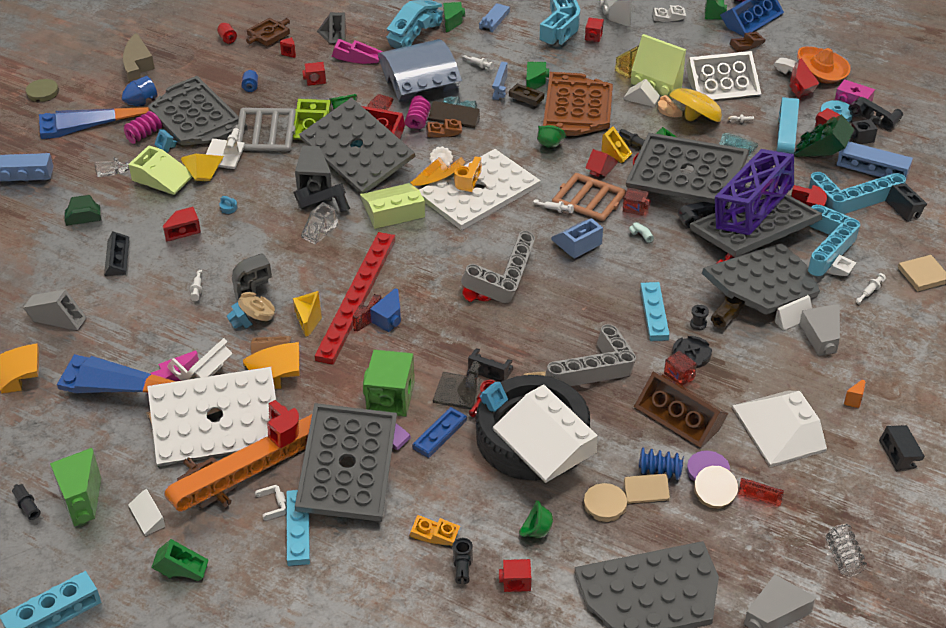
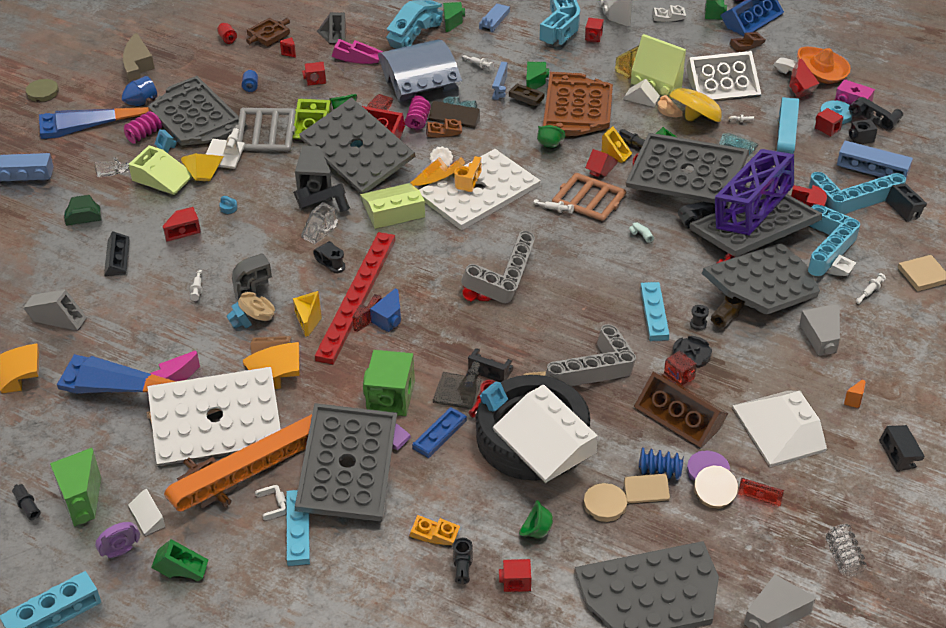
white piece [167,338,232,381] -> none
red brick [267,400,299,449] -> none
medium blue slope [551,218,603,259] -> none
clear red brick [622,188,651,216] -> none
white slope [775,295,812,330] -> none
dark green slope [794,114,854,157] -> none
none -> medium lavender tile [95,522,141,558]
none -> black piece [313,241,346,273]

